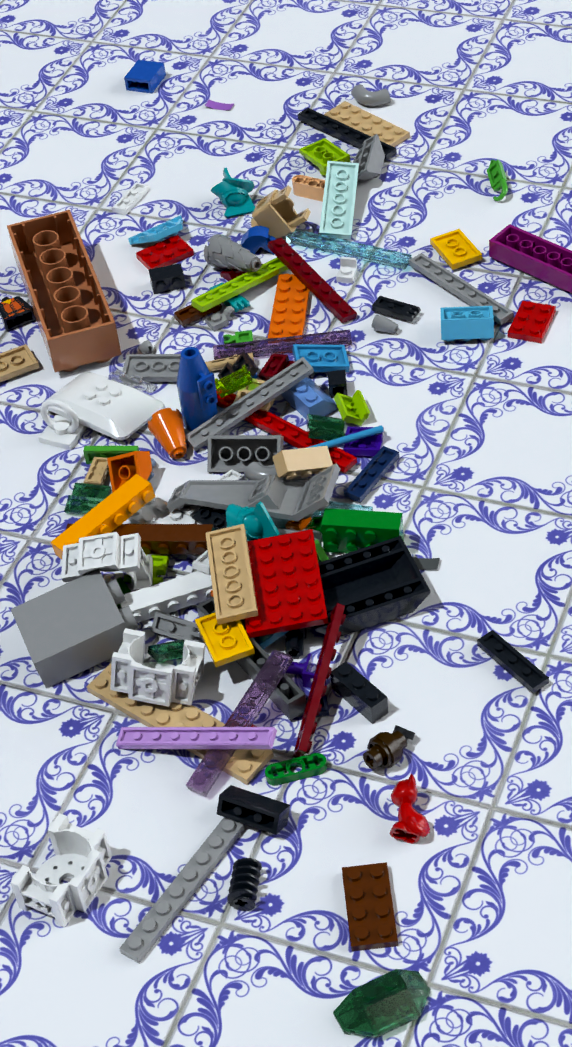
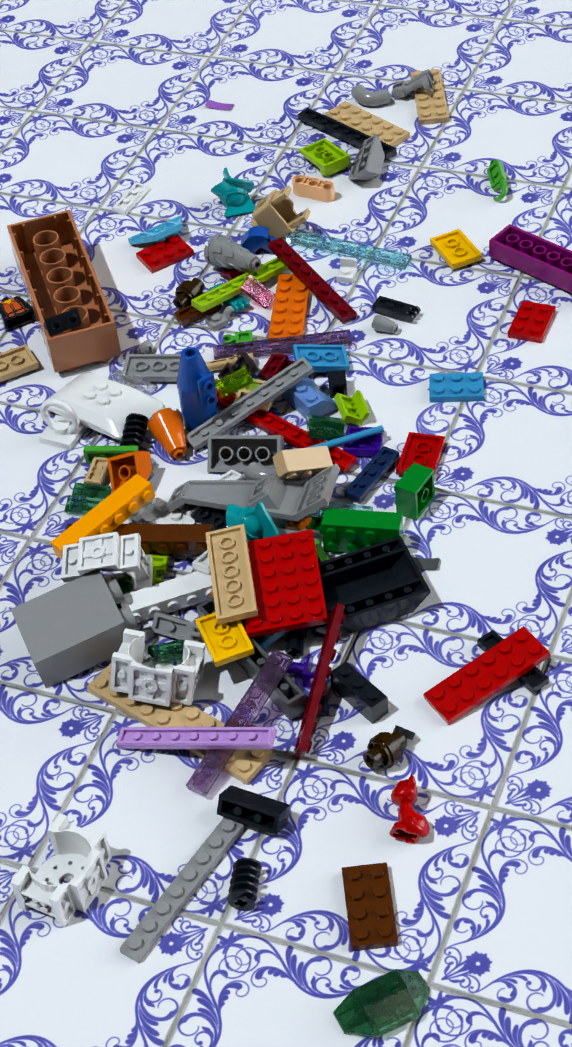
blue brick [124,60,166,94] -> none
black brick [148,263,186,294] -> none
green beam [265,753,327,786] -> none
light aqua plate [319,161,359,240] -> none
light grey plate [409,253,513,325] -> none
medium azure slope [440,306,494,341] -> none
none -> black hinge [44,308,82,336]
none -> black piece [120,413,149,449]
none -> dark brown piece [173,278,205,310]
none -> clear pink plate [240,274,275,309]
none -> light grey piece [392,69,435,99]
none -> green brick [394,462,435,521]
none -> red plate [396,432,445,476]
none -> tan plate [410,69,449,125]
none -> red plate [423,626,550,725]
none -> dark azure plate [429,372,484,403]

